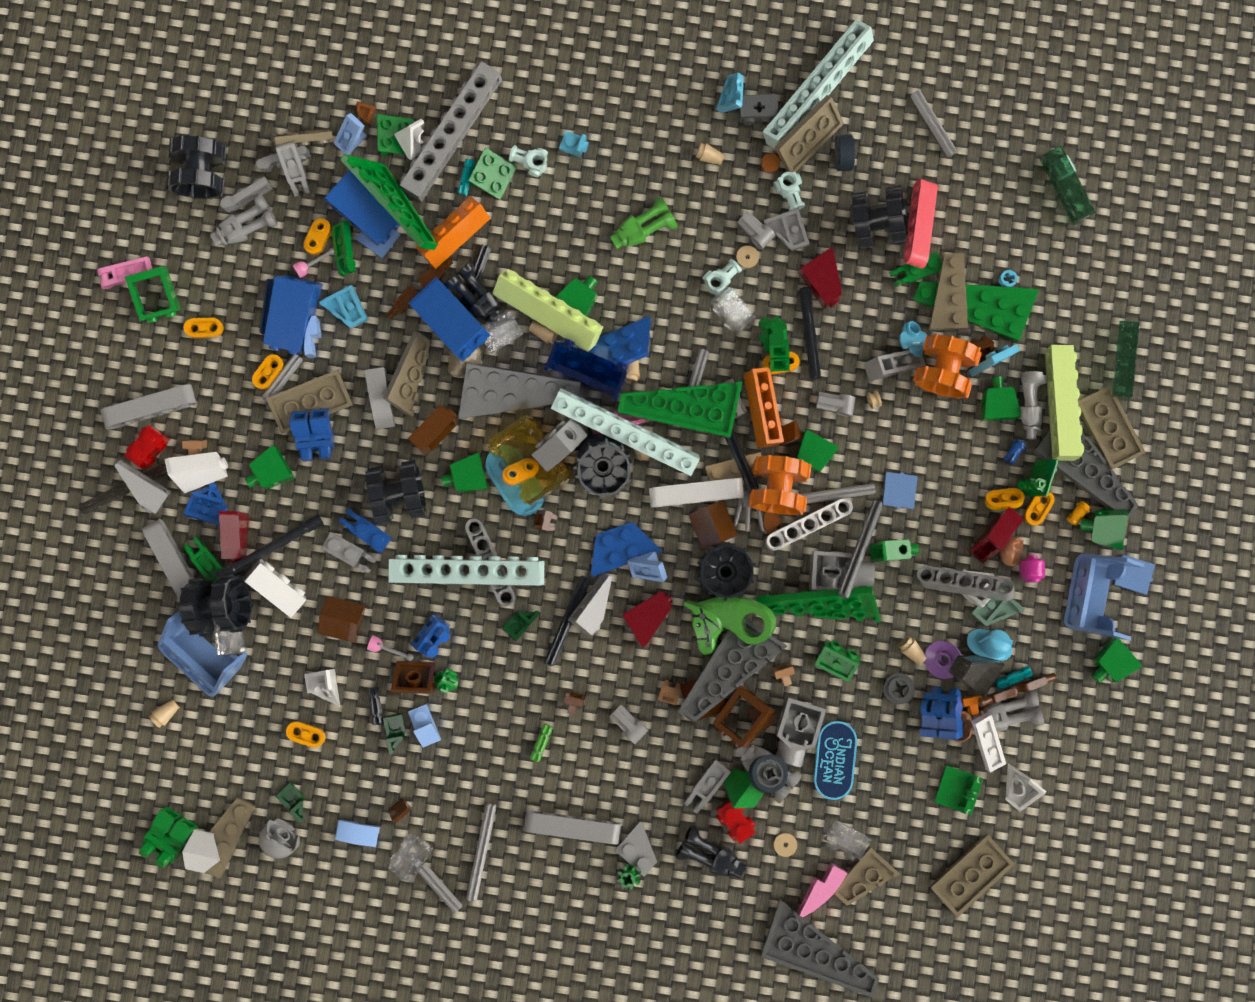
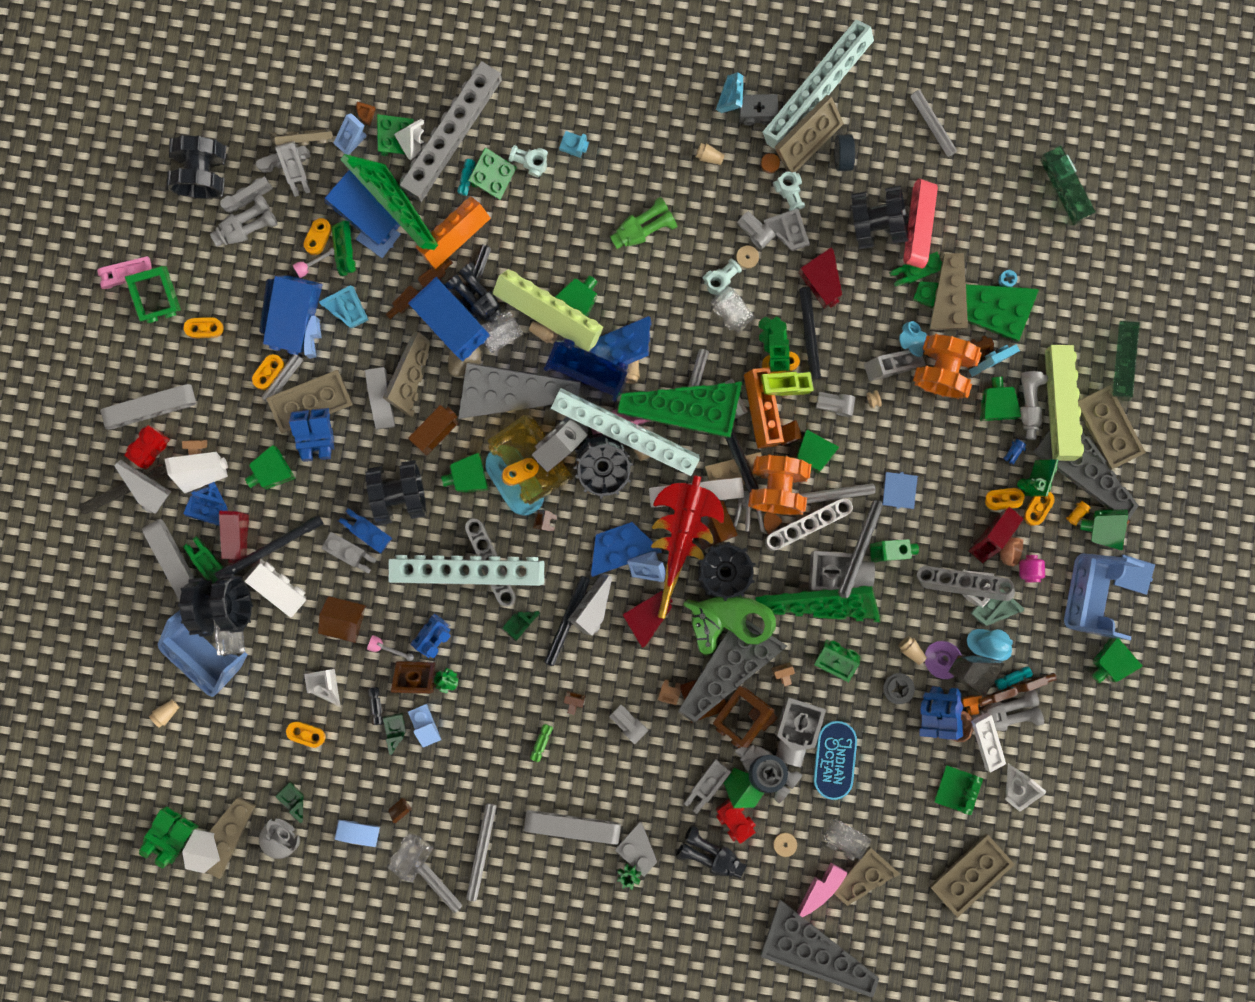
none -> red animal [651,475,724,619]
none -> lime slope [761,372,814,396]

